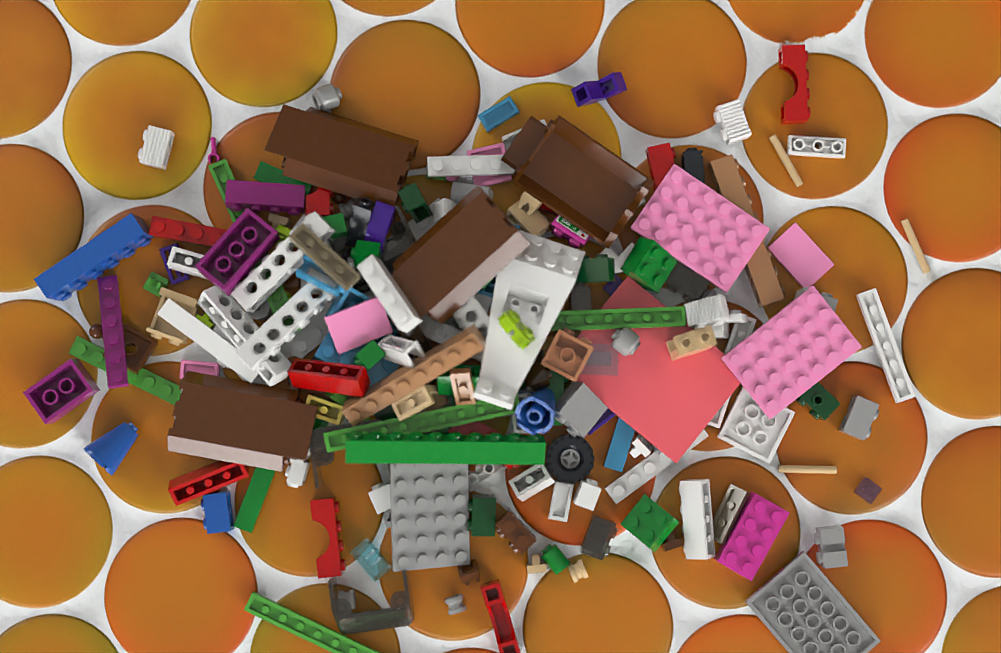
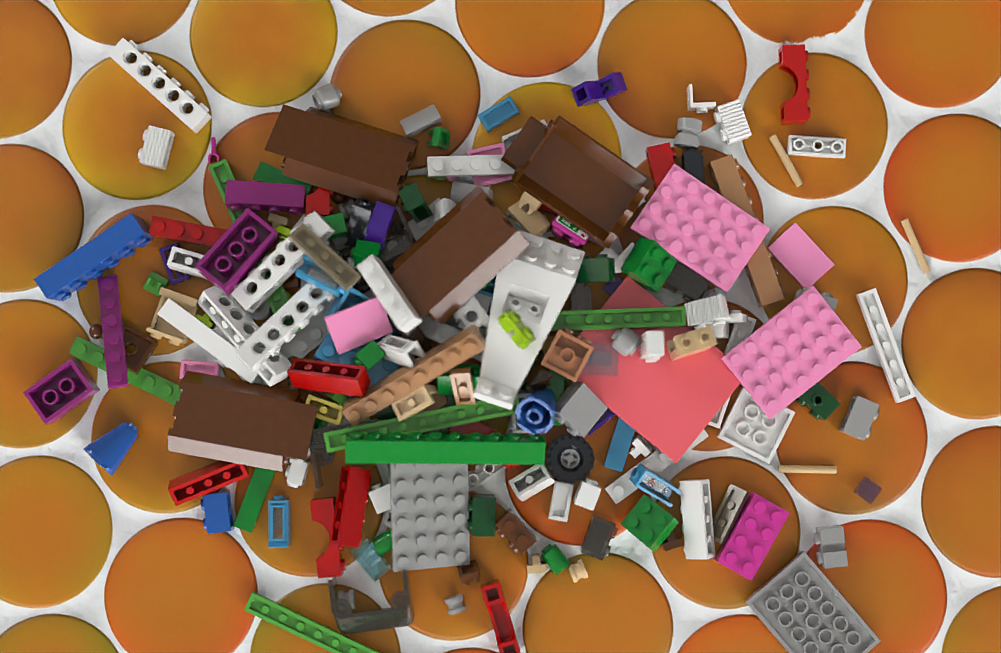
none -> white brick [108,38,212,134]
none -> dark azure window [268,495,291,548]
none -> red brick [329,466,371,548]
none -> green brick [372,529,392,556]
none -> light grey brick [399,104,442,138]
none -> green tile [427,127,450,150]
none -> dark azure window [629,463,682,507]
none -> white brick [639,331,665,362]
none -> light grey wheel [674,117,703,149]
none -> white bracket [687,84,716,113]

